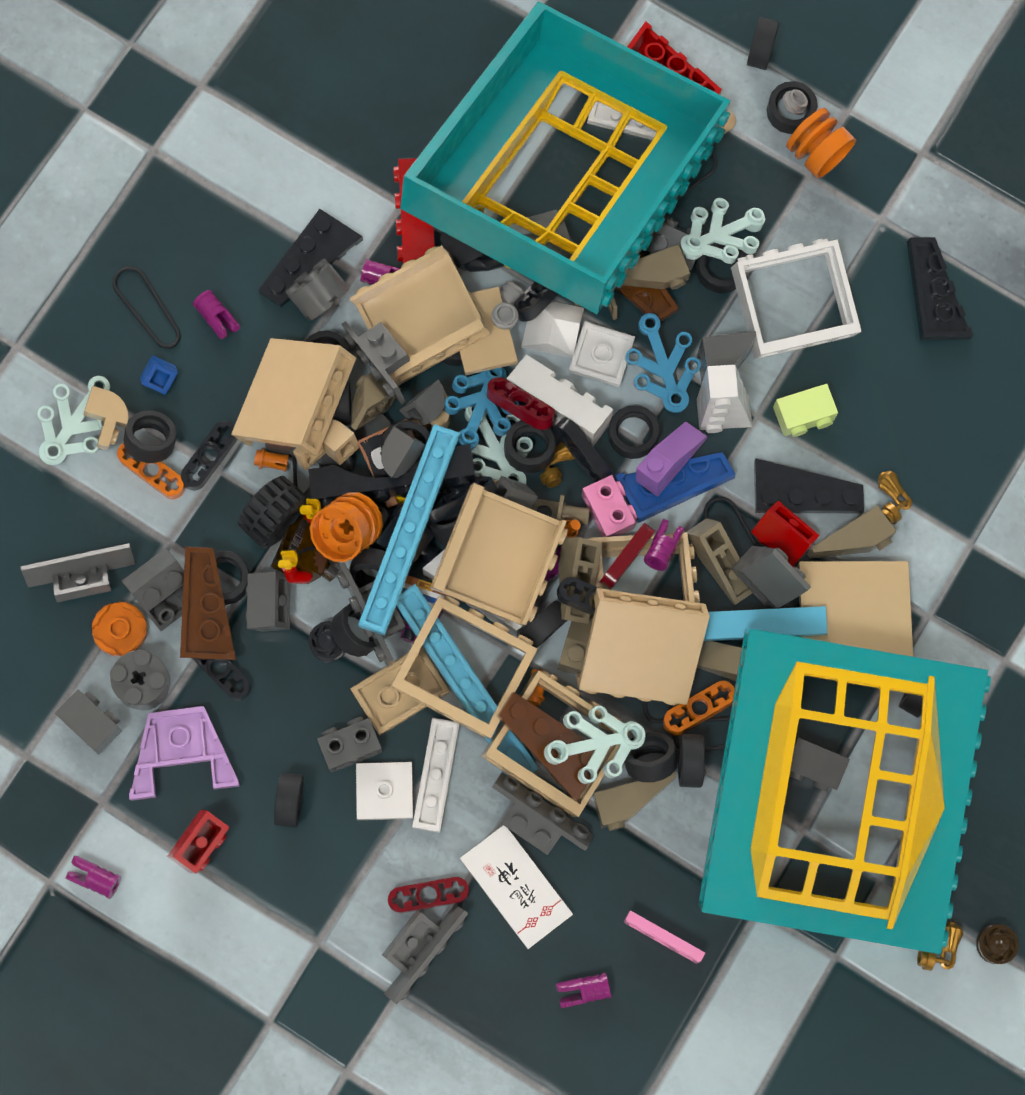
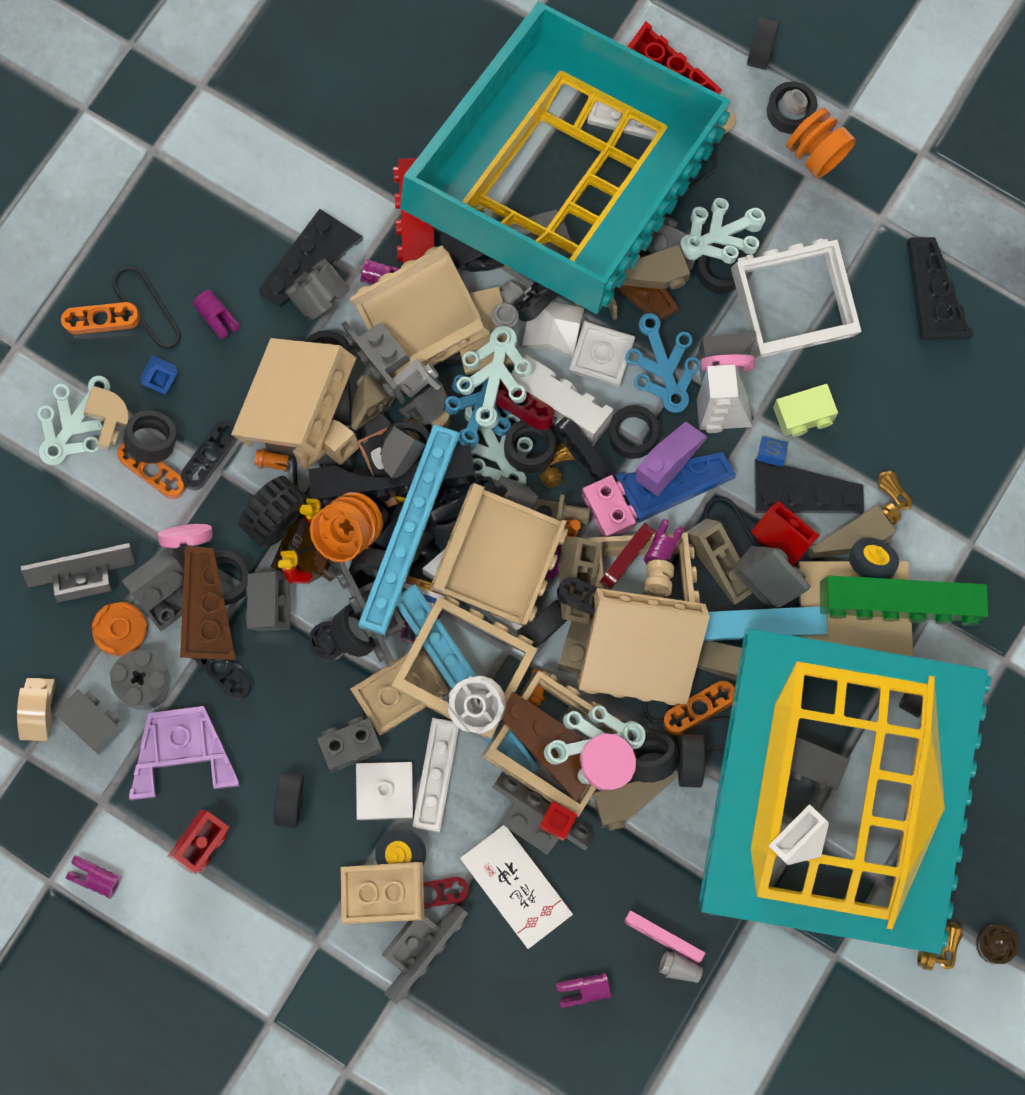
none -> tan brick [17,678,55,741]
none -> orange beam [61,302,140,335]
none -> bright pink tile [157,524,213,548]
none -> tan tile [341,862,424,924]
none -> black wheel [375,828,426,866]
none -> light grey bracket [393,359,441,398]
none -> white cylinder [448,676,506,734]
none -> light aqua plant [457,326,532,429]
none -> red tile [538,801,577,841]
none -> bright pink tile [580,733,636,790]
none -> tan wheel [644,560,674,597]
none -> light grey cone [659,950,703,983]
none -> bright pink tile [700,354,756,372]
none -> blue tile [757,436,788,467]
none -> white slope [769,804,829,865]
none -> green brick [820,575,988,626]
none -> black wheel [849,538,899,579]

